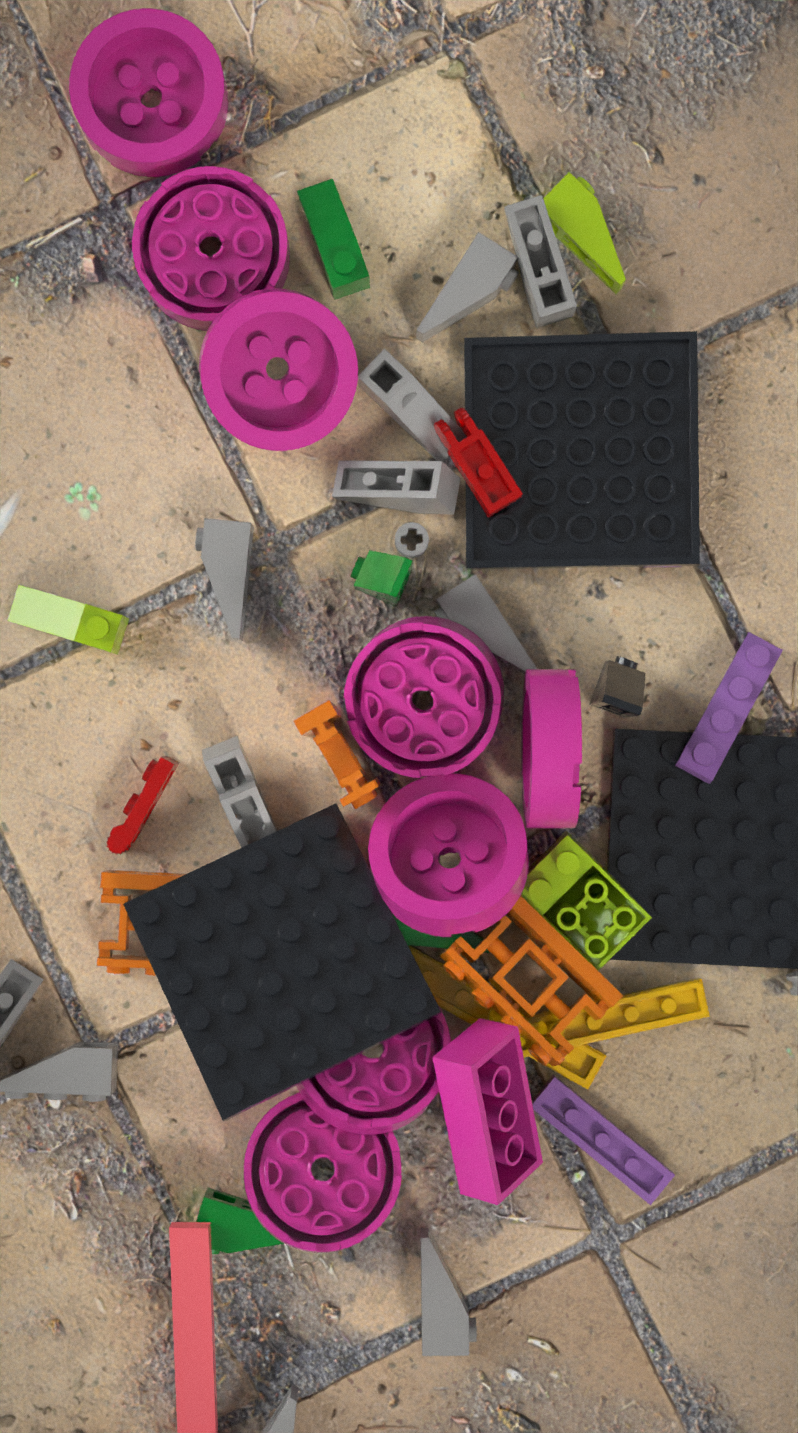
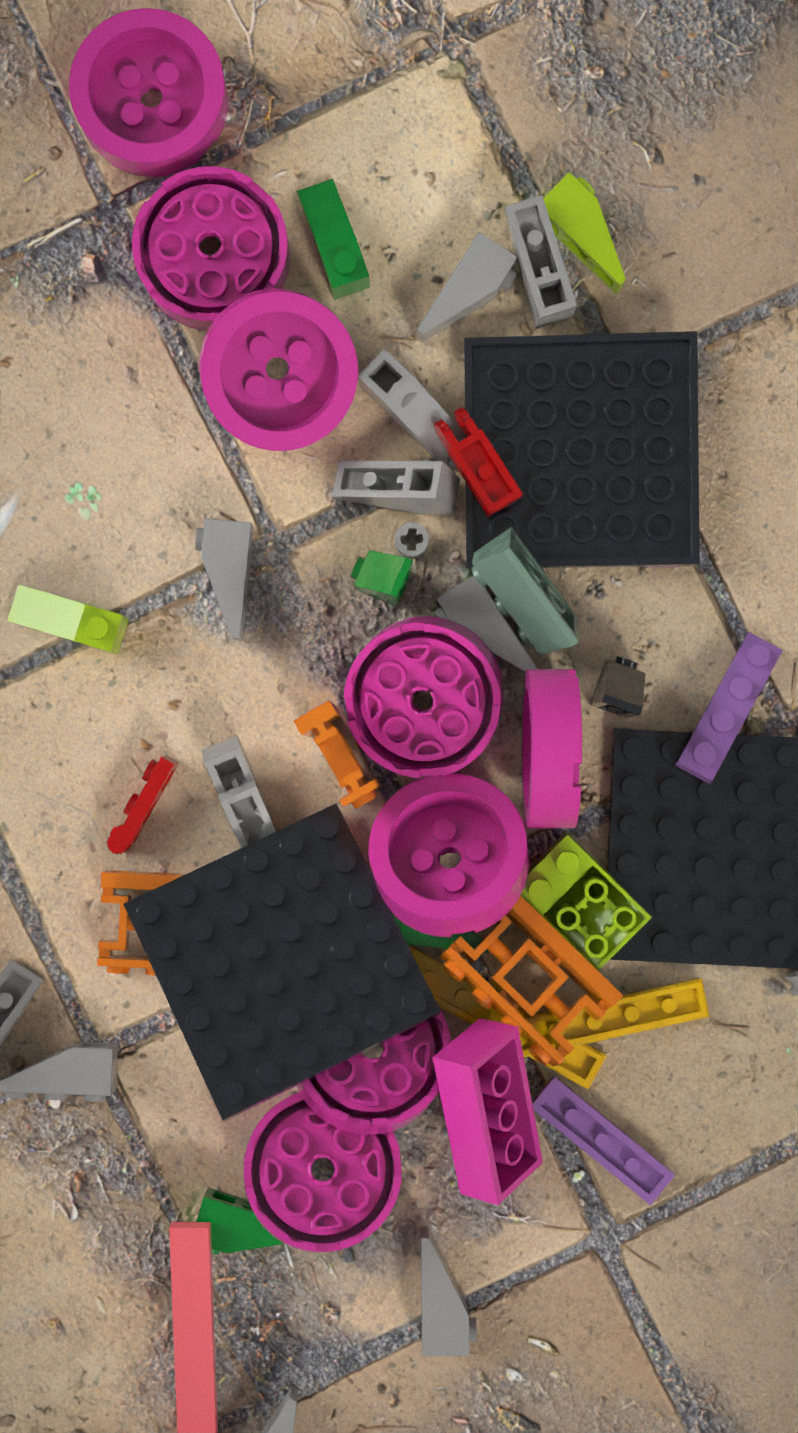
none -> sand green slope [471,527,579,655]

